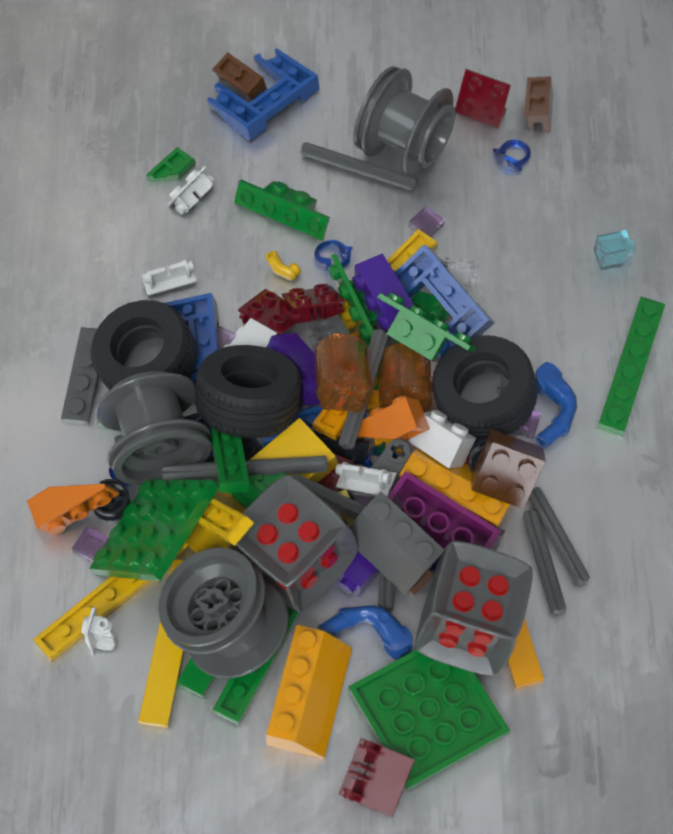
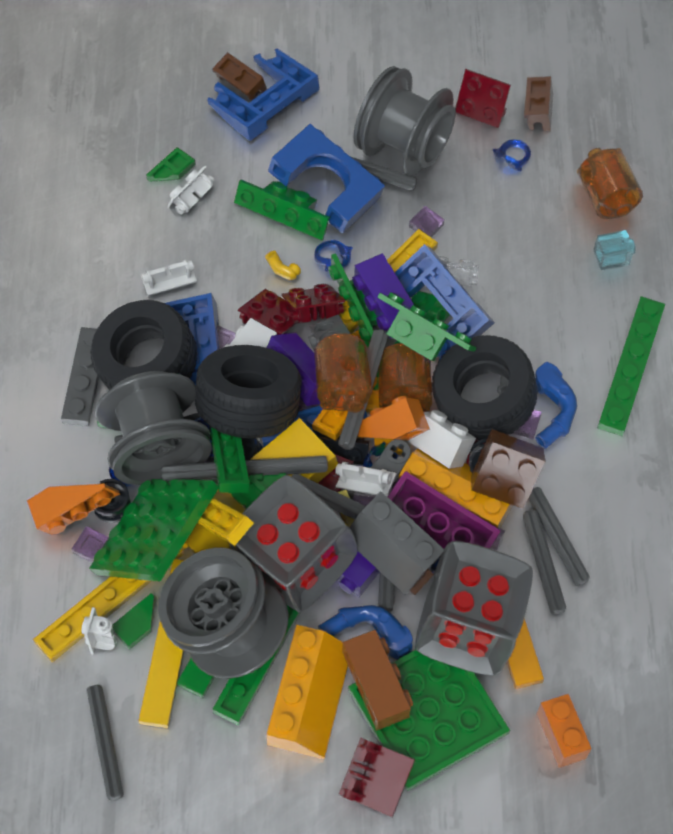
none -> dark grey axle [87,685,124,800]
none -> green tile [112,593,155,650]
none -> blue arch [268,124,385,234]
none -> dark orange brick [342,630,413,731]
none -> orange brick [536,694,592,768]
none -> clear orange cylinder [577,148,643,219]

